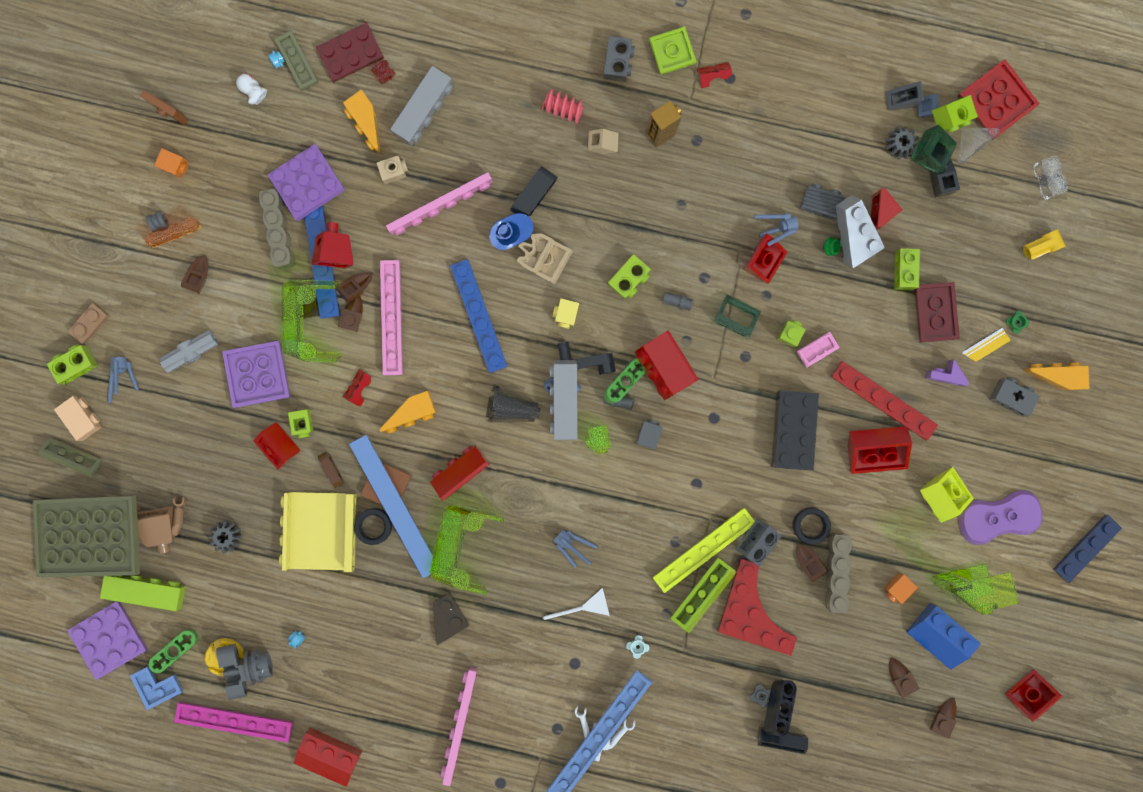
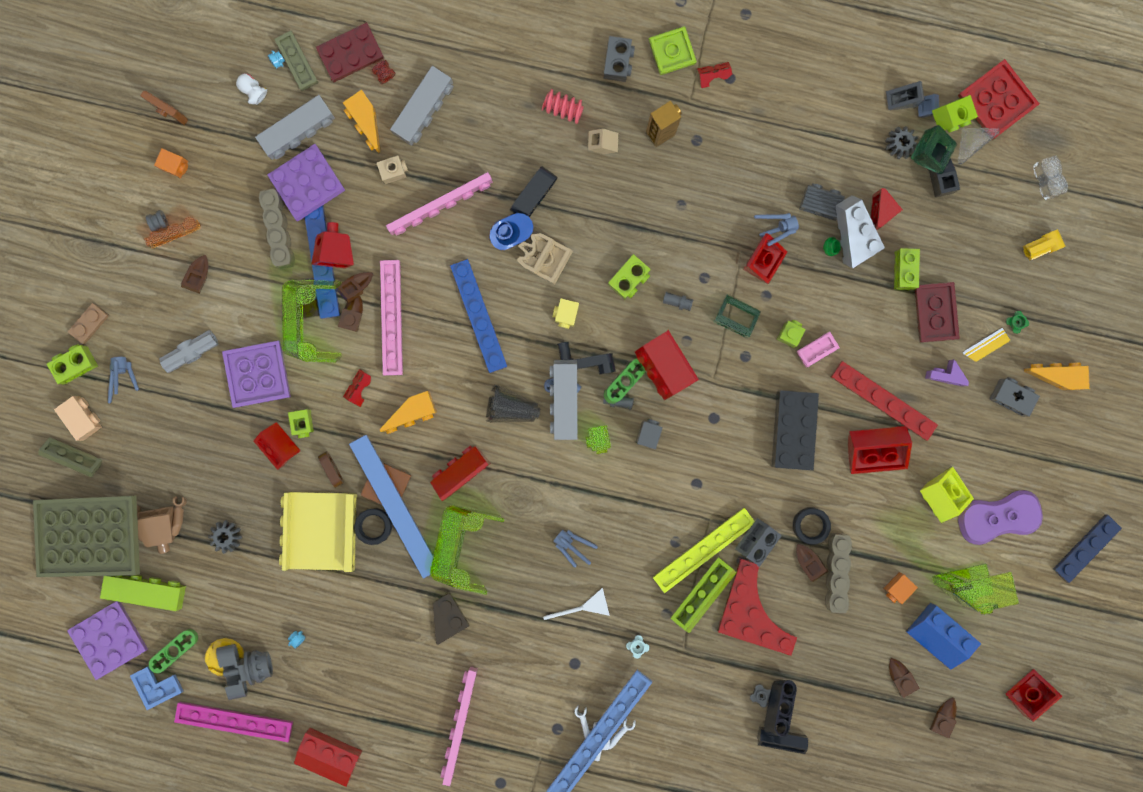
none -> light grey brick [255,95,335,160]

